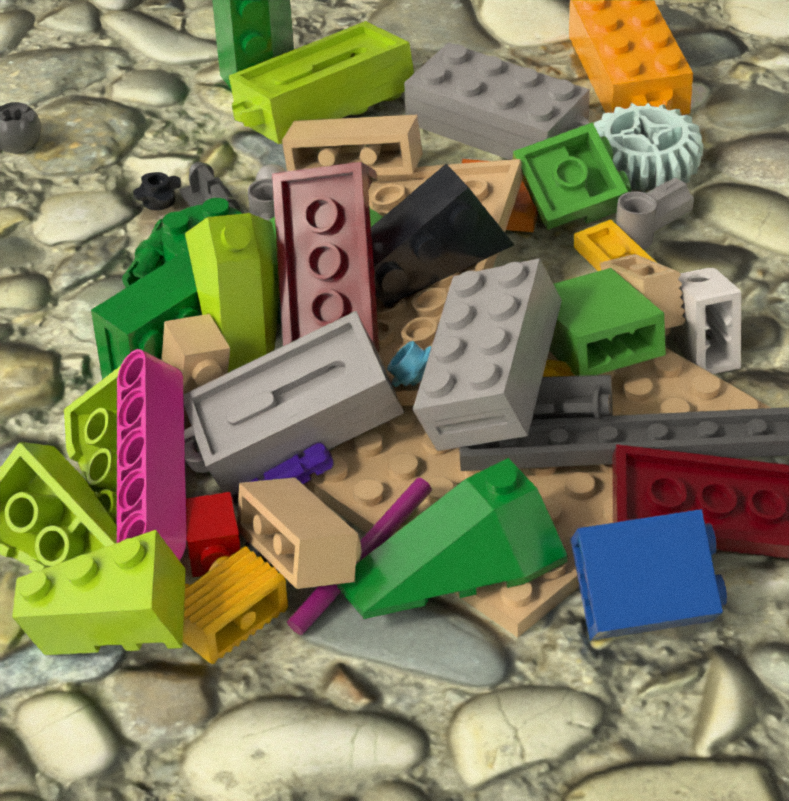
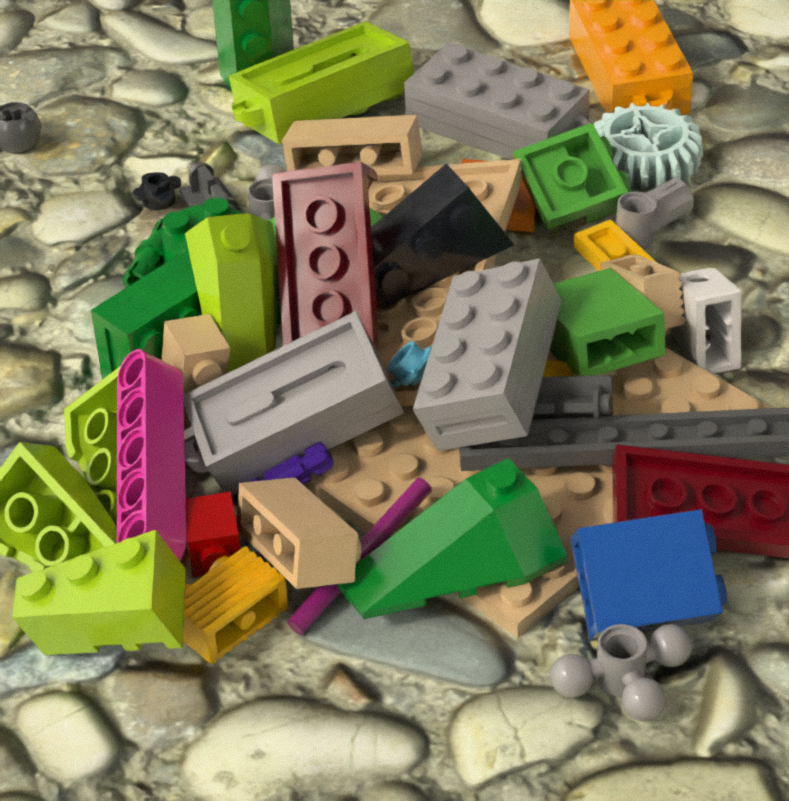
none -> light grey piece [550,624,692,722]

